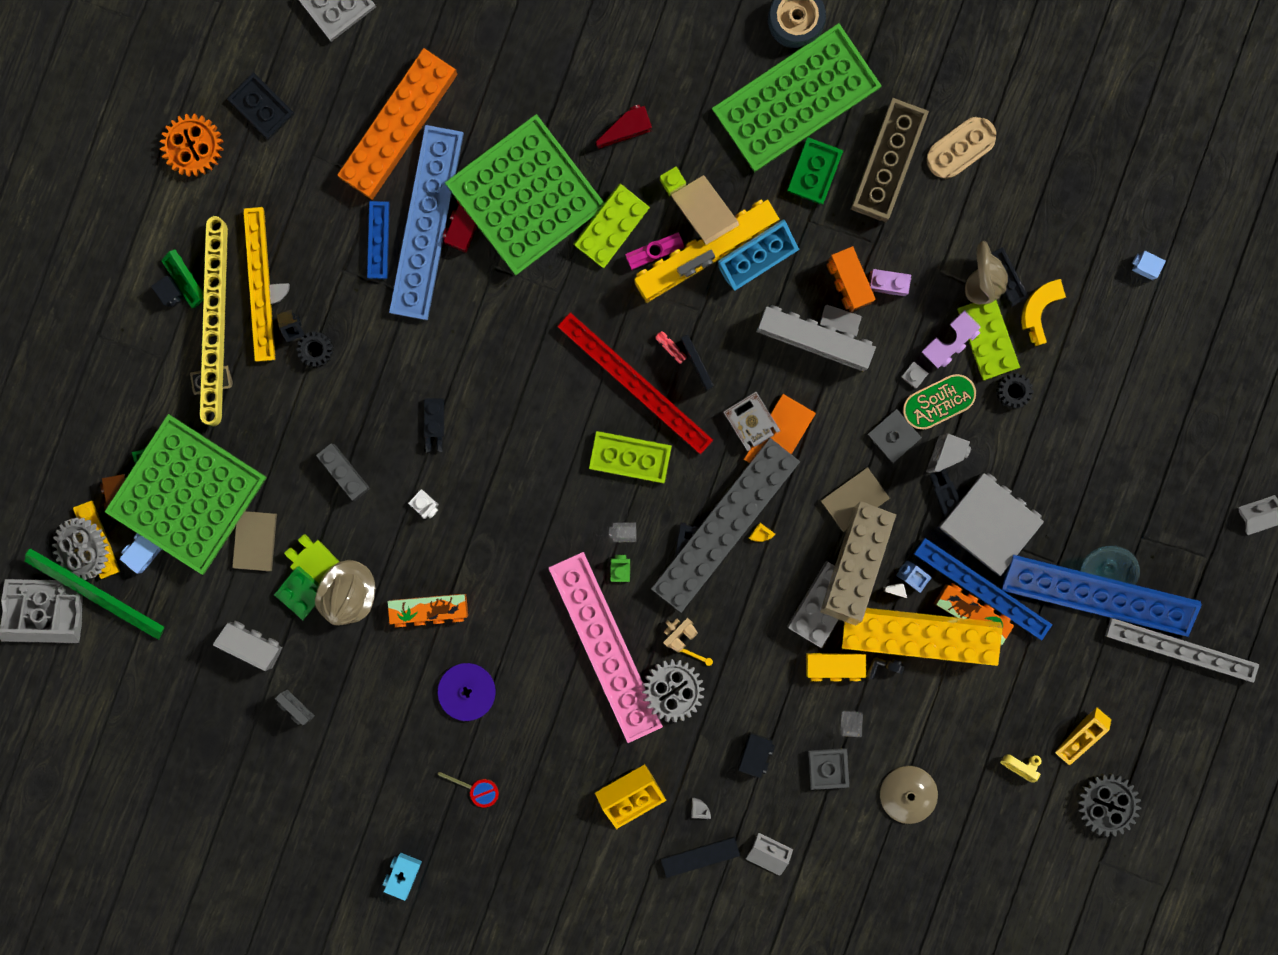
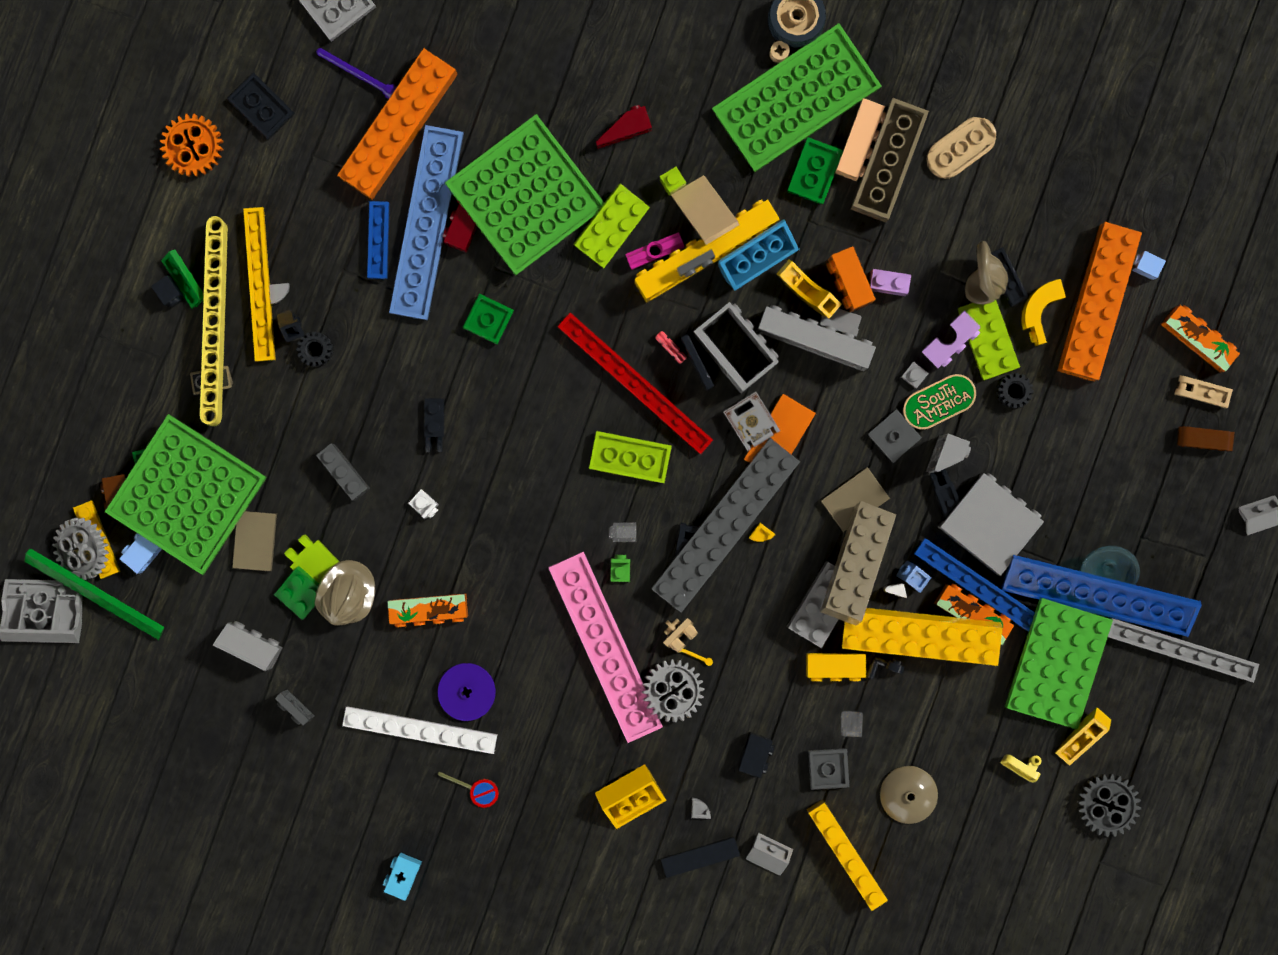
none -> dark purple piece [316,48,397,99]
none -> white plate [343,706,498,754]
none -> green plate [463,293,514,345]
none -> light grey hose [693,302,779,393]
none -> tan wheel [770,41,790,63]
none -> yellow arch [777,260,842,319]
none -> yellow brick [806,799,888,911]
none -> light nougat brick [835,98,886,181]
none -> bright green plate [1005,597,1113,729]
none -> orange brick [1057,222,1142,382]
none -> brick [1161,305,1240,373]
none -> tan plate [1175,375,1233,408]
none -> reddish brown beam [1177,426,1235,452]

